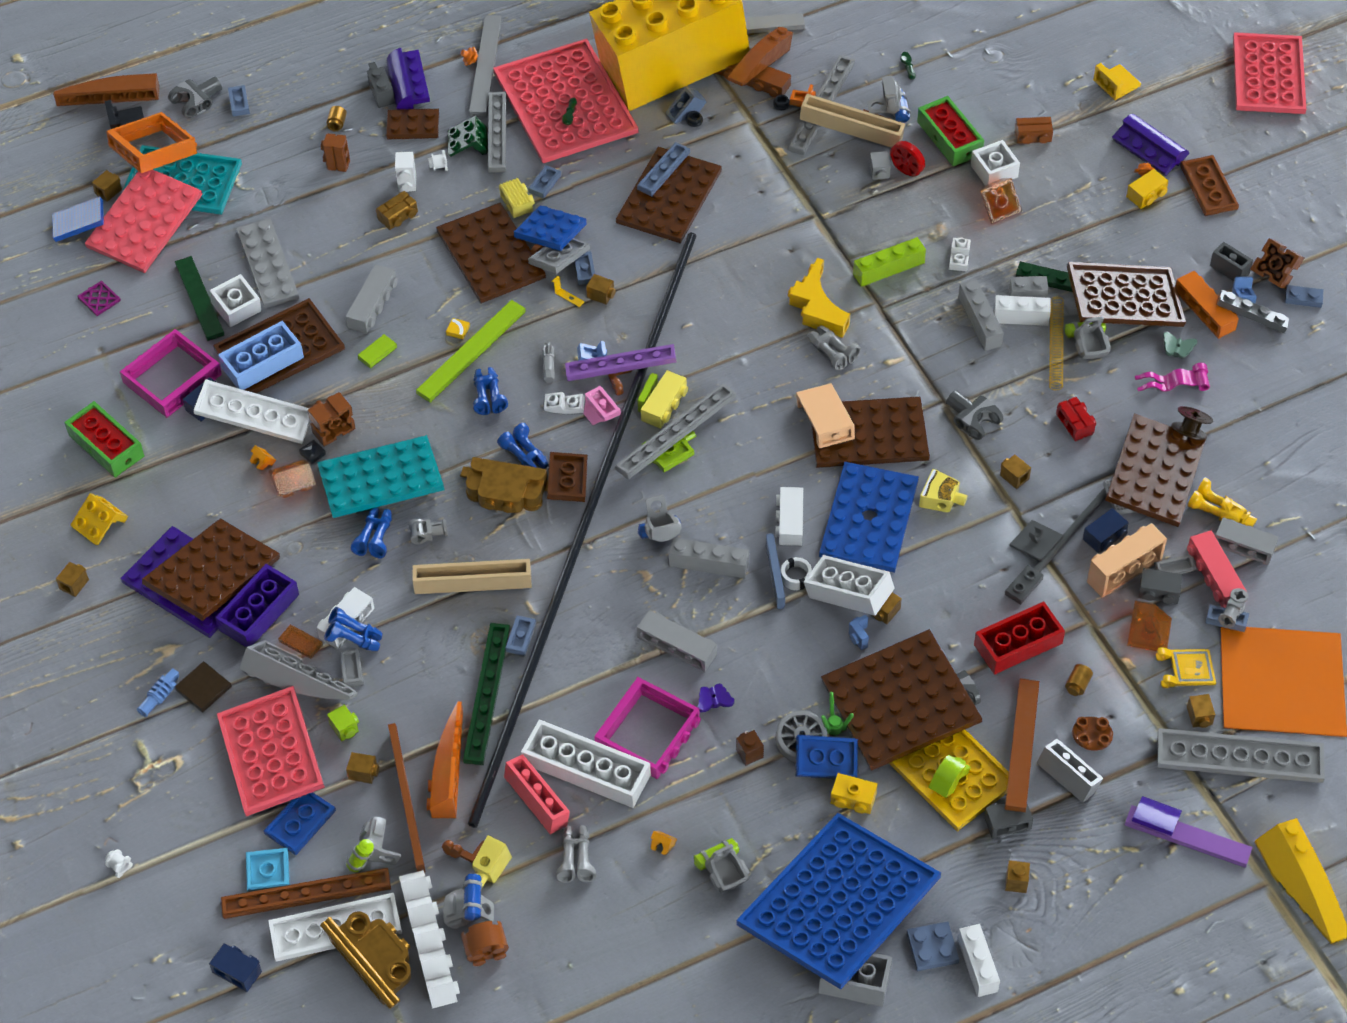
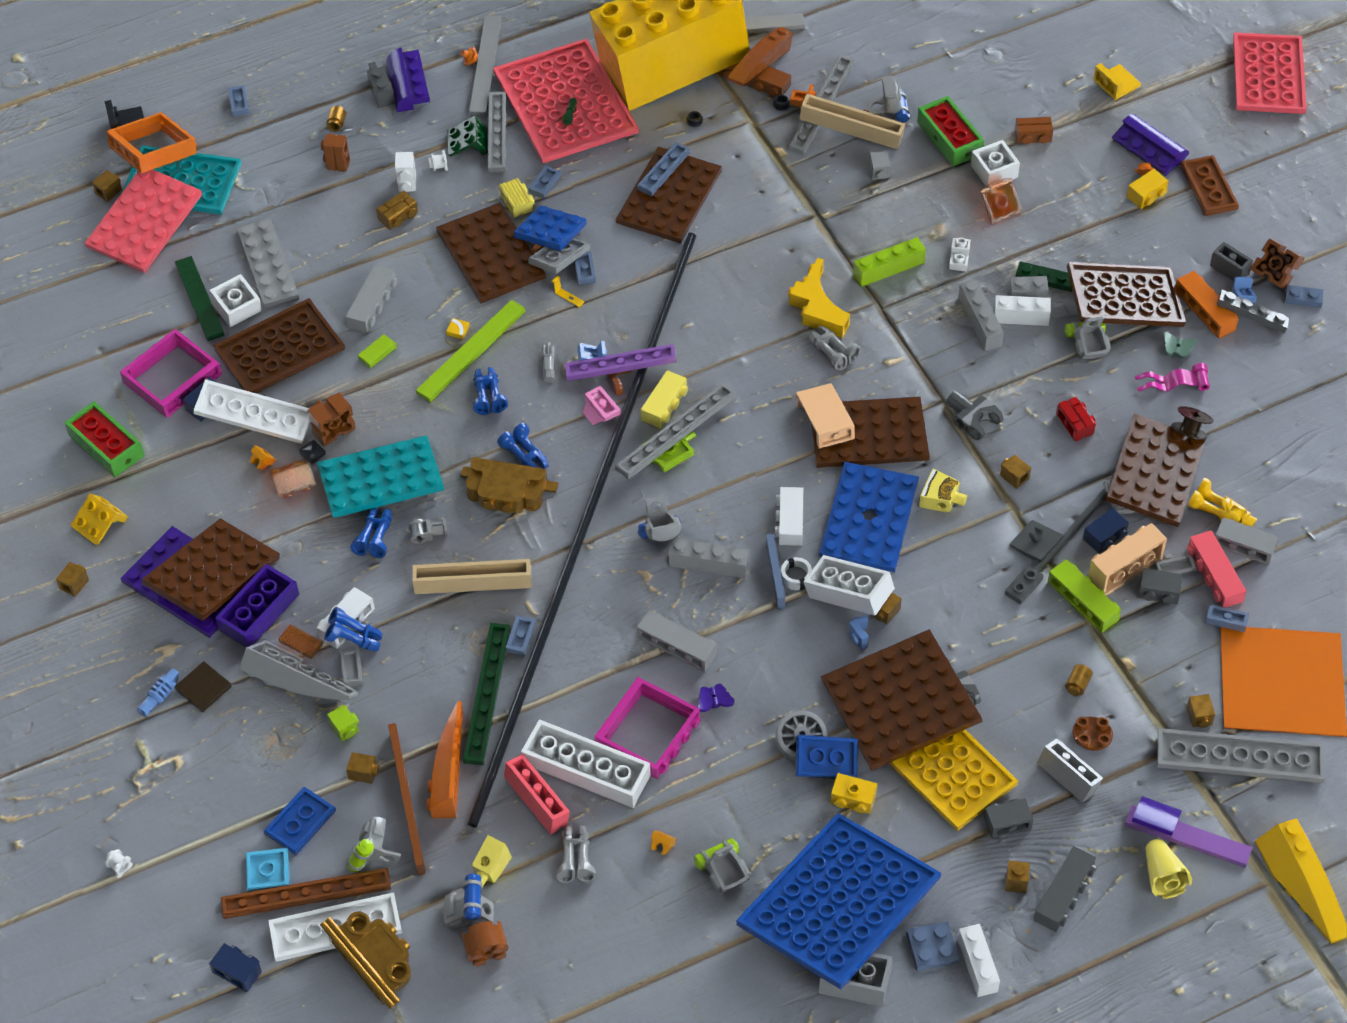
tile [52,197,104,242] -> none
dark orange slope [53,73,160,106] -> none
magenta window [77,280,121,316] -> none
dark grey connector [168,77,222,118] -> none
coral plate [217,686,325,816] -> none
light blue brick [218,321,304,390] -> none
reddish brown plate [386,108,440,140] -> none
white brick [399,870,460,1009] -> none
dark orange piece [442,840,484,863] -> none
white slope [544,392,585,414] -> none
reddish brown plate [547,452,588,502] -> none
pearl gold brick [586,274,616,305] -> none
lime tile [637,373,658,412] -> none
sand blue slope [665,87,707,124] -> none
reddish brown brick [736,730,764,766] -> none
bright green plant [821,692,854,736] -> none
red wheel [890,141,925,177] -> none
dark green piece [900,52,916,80] -> none
lime brick [929,755,971,798] -> none
red brick [974,601,1065,675] -> none
dark orange tile [1005,678,1040,813] -> none
yellow piece [1049,297,1064,390] -> none
clear orange slope [1127,601,1172,651] -> none
yellow flag [1155,647,1216,688] -> none
light grey connector [1218,588,1248,628] -> none
none -> dark grey brick [1034,846,1097,932]
none -> lime brick [1047,559,1121,633]
none -> light yellow cone [1145,839,1192,899]

